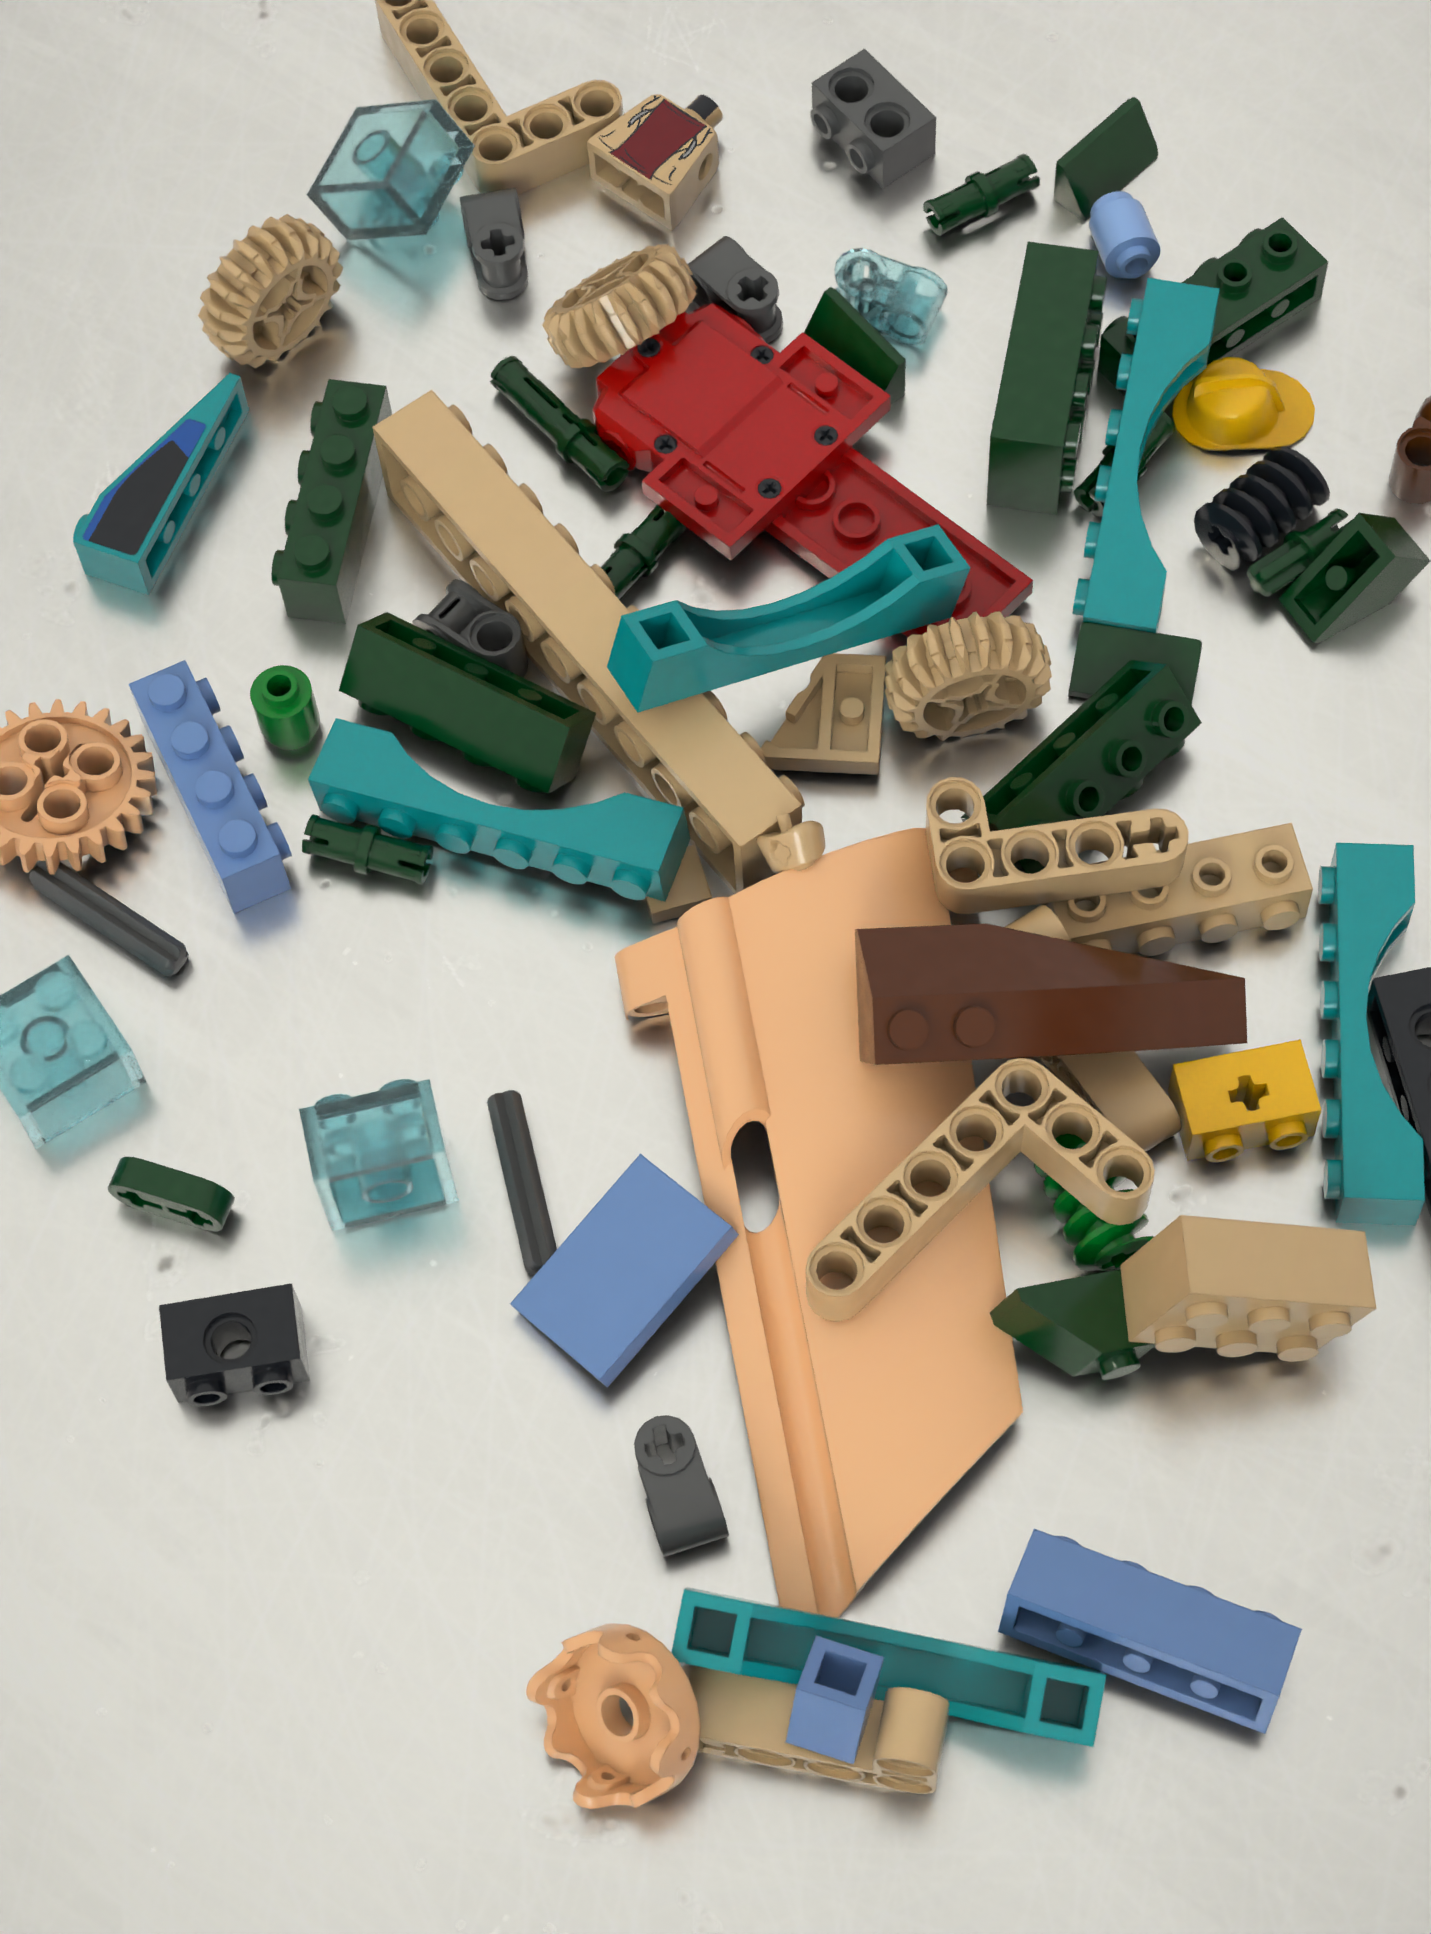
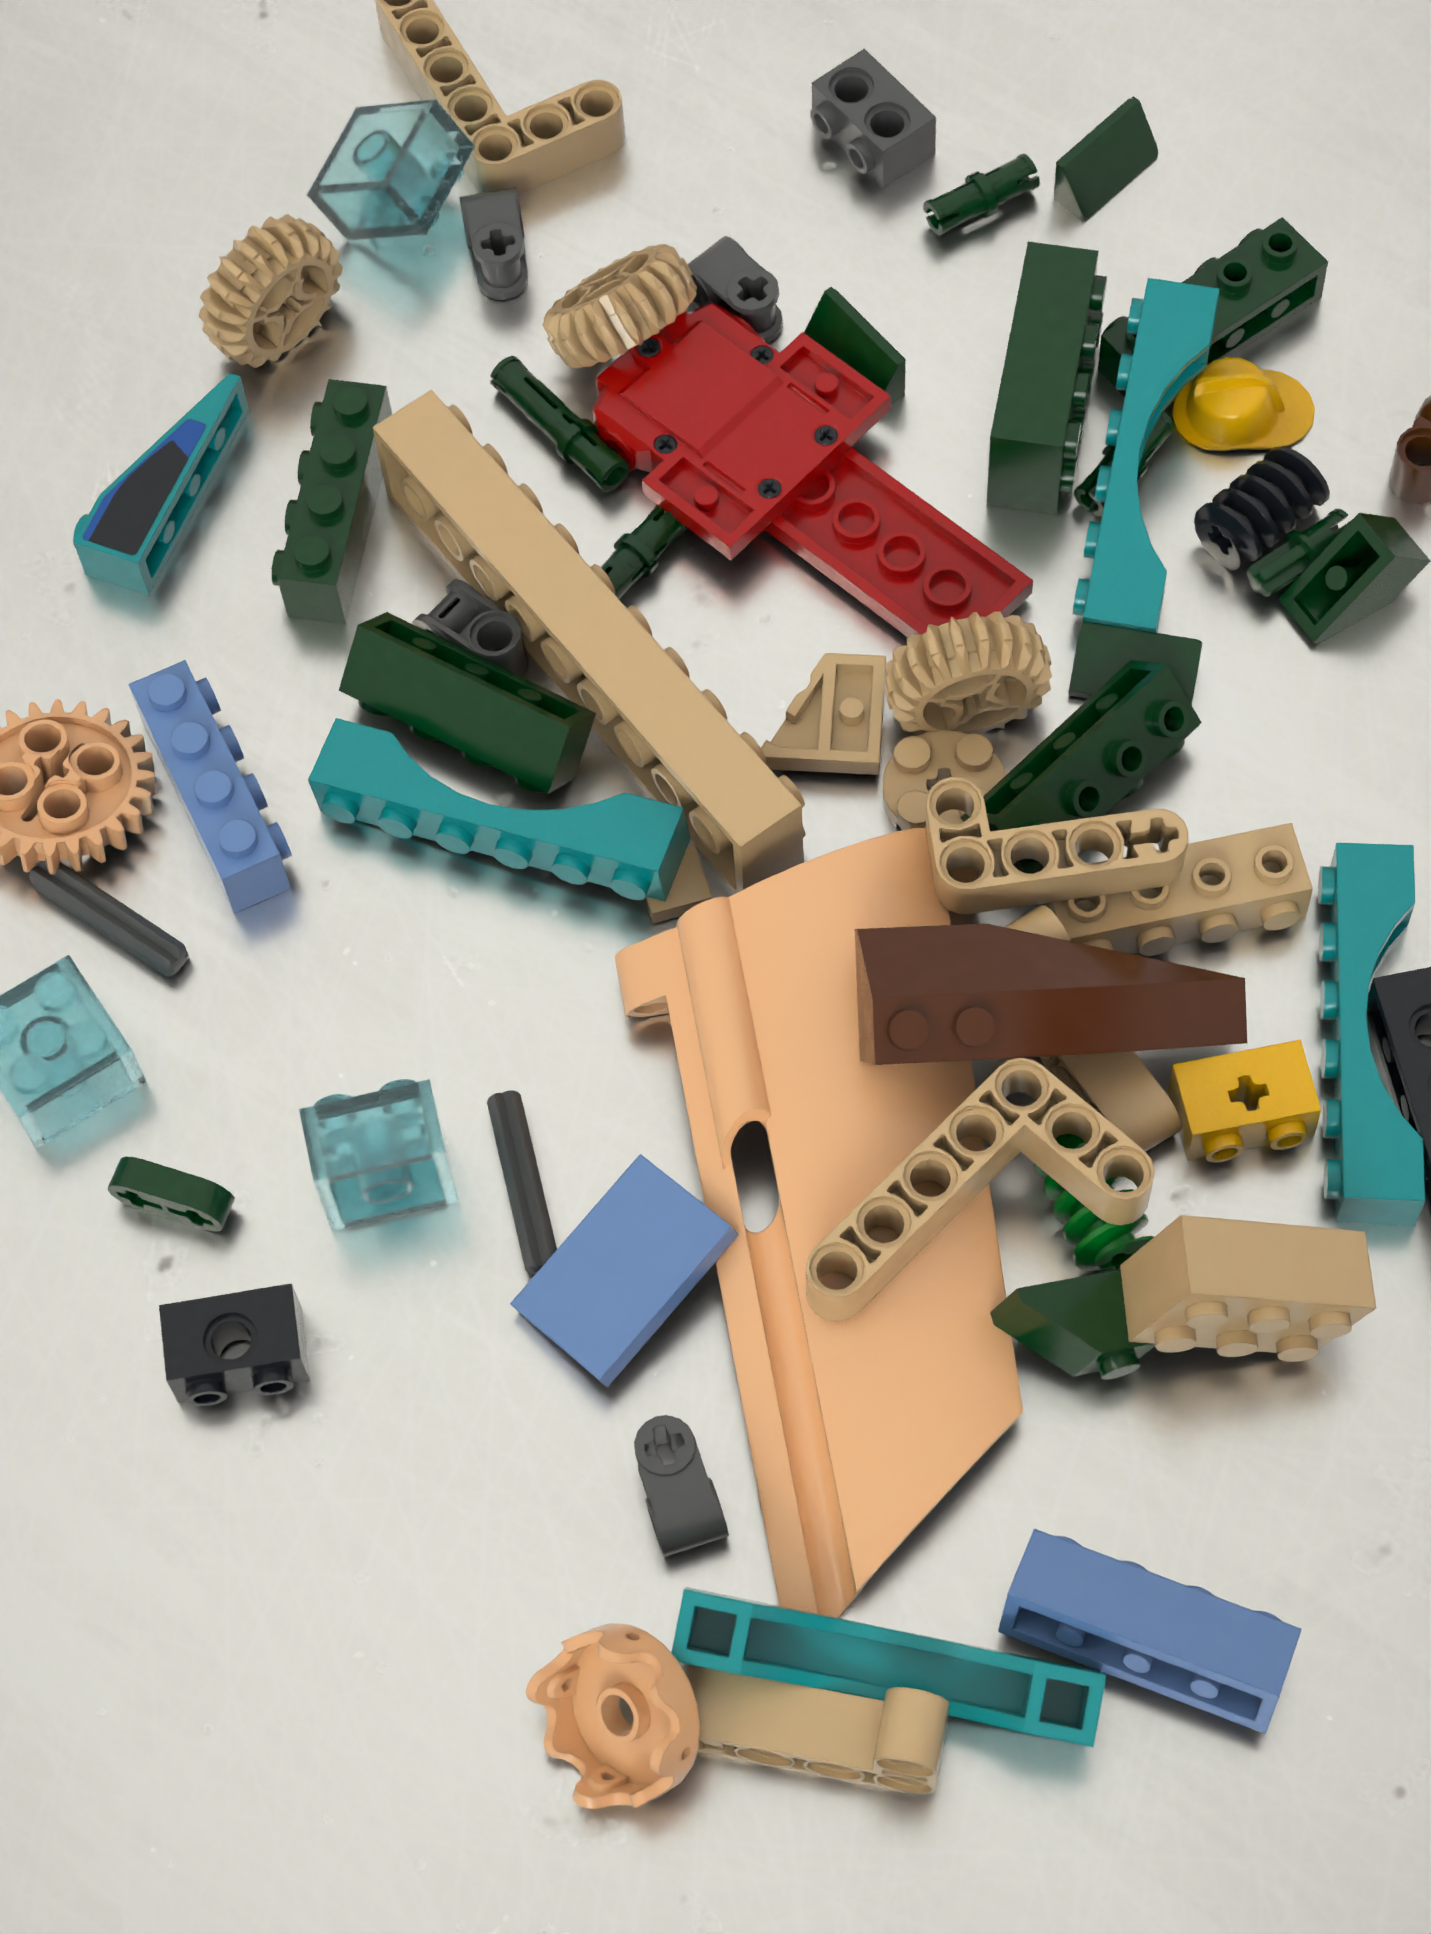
green brick [250,665,320,750] -> none
dark green pin [302,814,433,885] -> none
tan torso [587,94,723,231] -> none
teal arch [607,524,971,713] -> none
tan piece [757,813,826,874] -> none
medium blue brick [785,1636,884,1765] -> none
clear light blue piece [834,248,948,346] -> none
light blue brick [1089,191,1161,279] -> none
none -> tan plate [883,730,1006,830]

